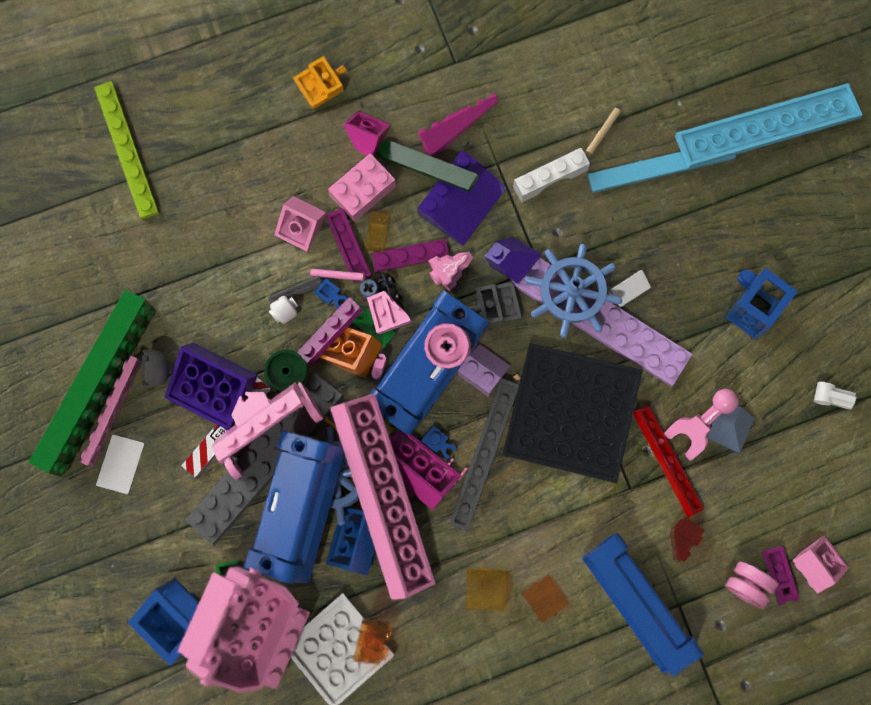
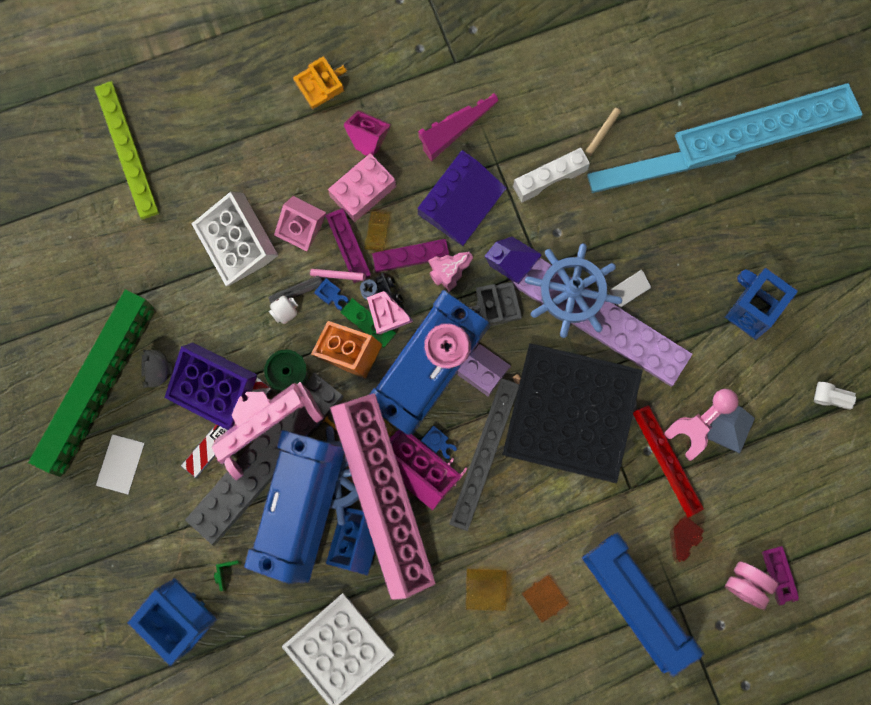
bright pink plate [81,356,141,467] -> none
bright pink piece [178,566,310,693] -> none
magenta plate [297,297,363,366] -> none
clear orange slope [353,617,392,665] -> none
bright pink piece [371,354,387,380] -> none
tile [376,139,479,193] -> none
bright pink slope [793,535,849,593] -> none
none -> white slope [192,192,278,286]

